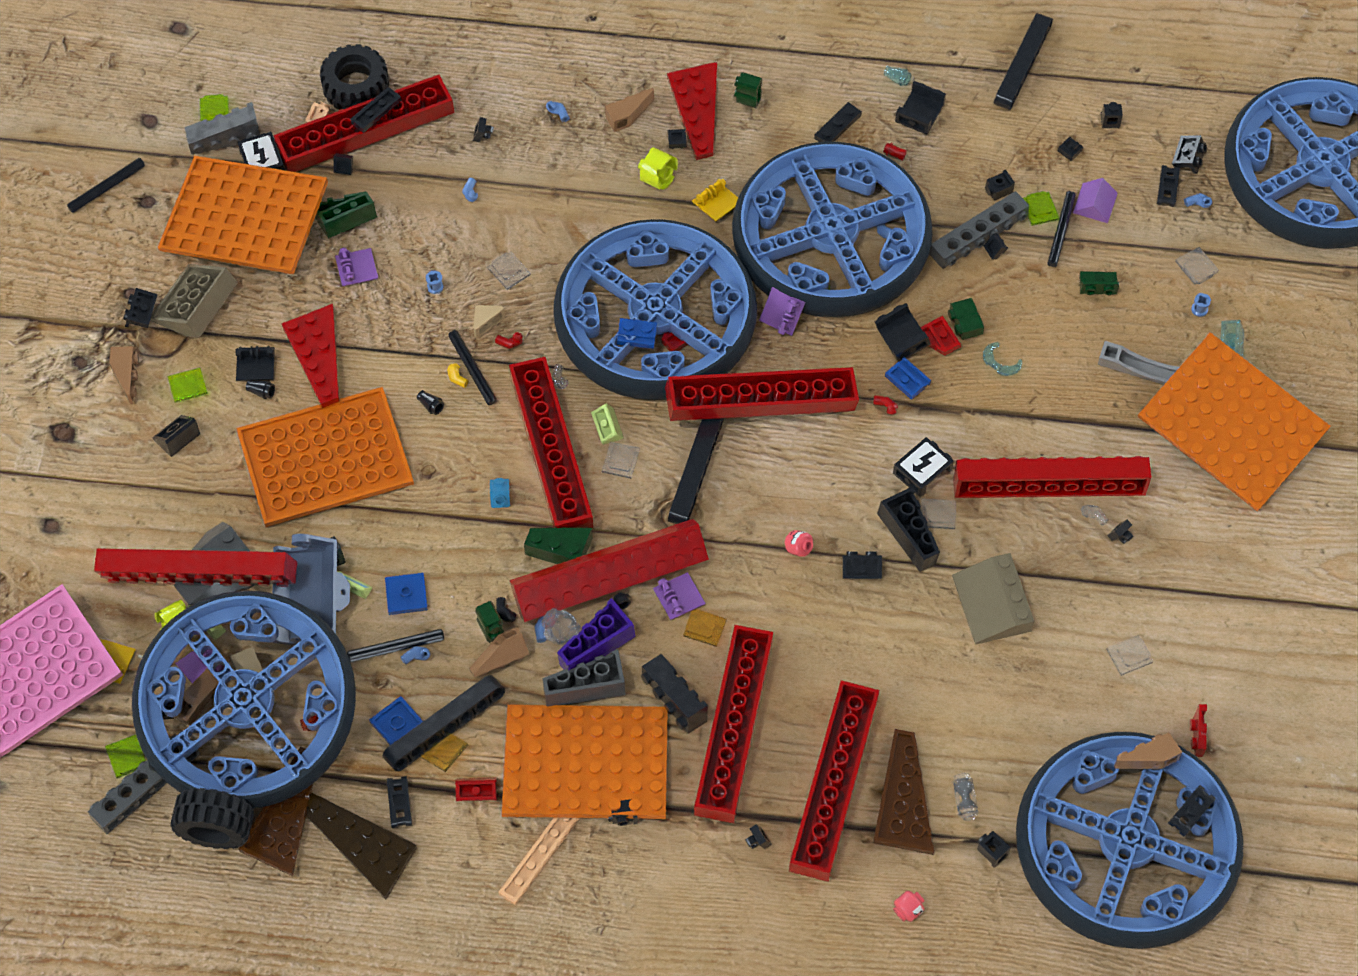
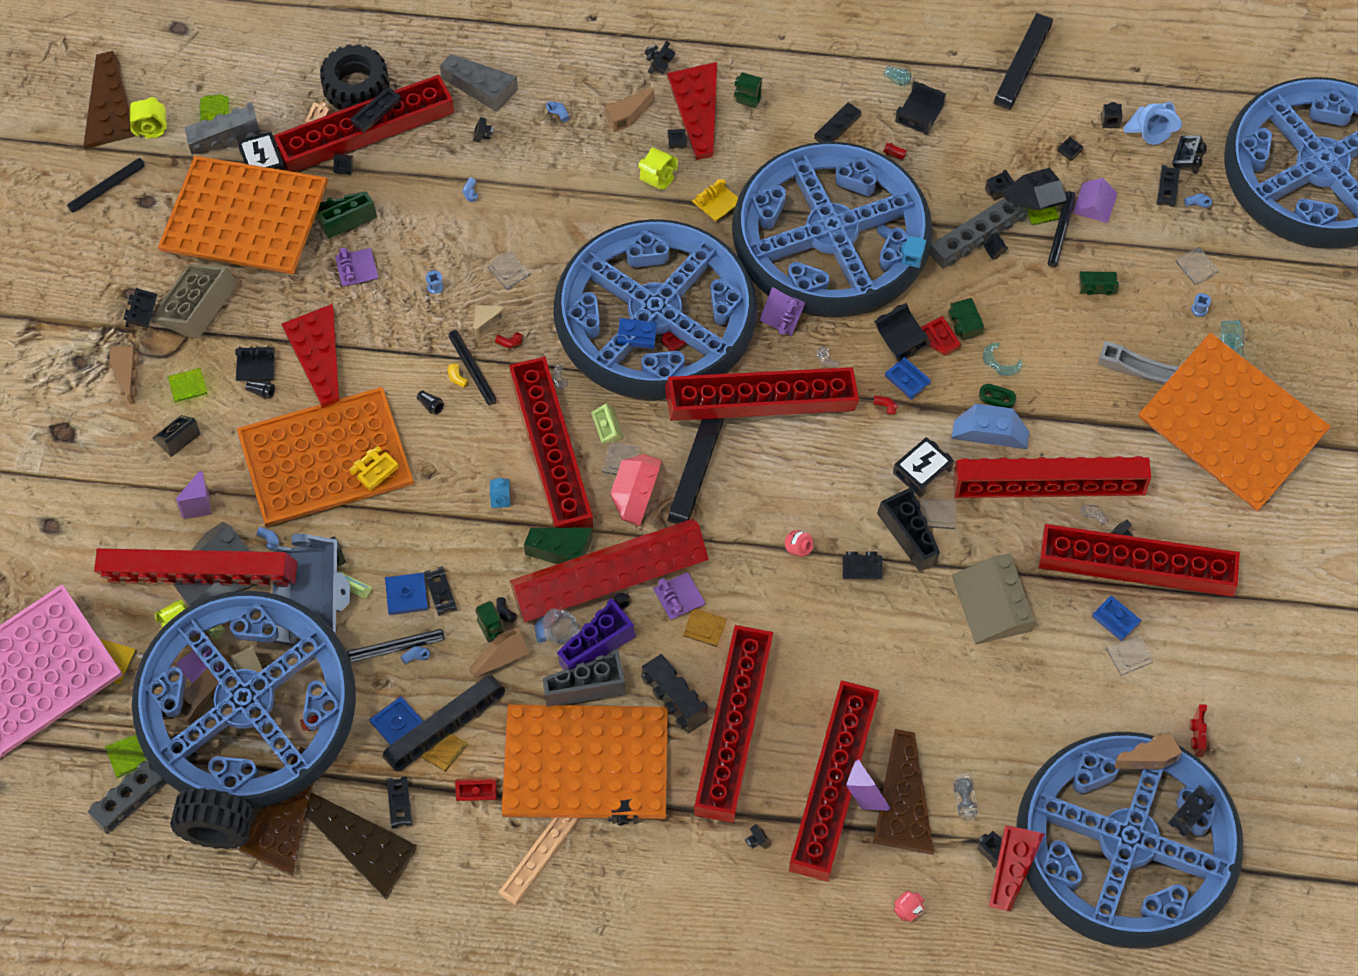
none -> reddish brown wing [83,51,136,149]
none -> neon yellow brick [130,97,167,139]
none -> medium lavender slope [176,471,212,519]
none -> medium blue arm [257,527,279,550]
none -> yellow plate [349,446,399,491]
none -> black plate [424,566,457,616]
none -> flat silver wedge [440,54,518,112]
none -> coral wedge [610,454,662,526]
none -> black hips [645,41,676,75]
none -> clear arm [817,347,840,368]
none -> medium lavender slope [846,759,890,811]
none -> dark azure brick [900,236,926,268]
none -> medium blue wedge [952,404,1029,449]
none -> dark green plate [979,384,1016,408]
none -> red wing [989,825,1045,912]
none -> black wedge [1002,167,1067,210]
none -> red brick [1038,524,1240,597]
none -> blue plate [1092,596,1141,642]
none -> light blue helmet [1123,102,1182,145]

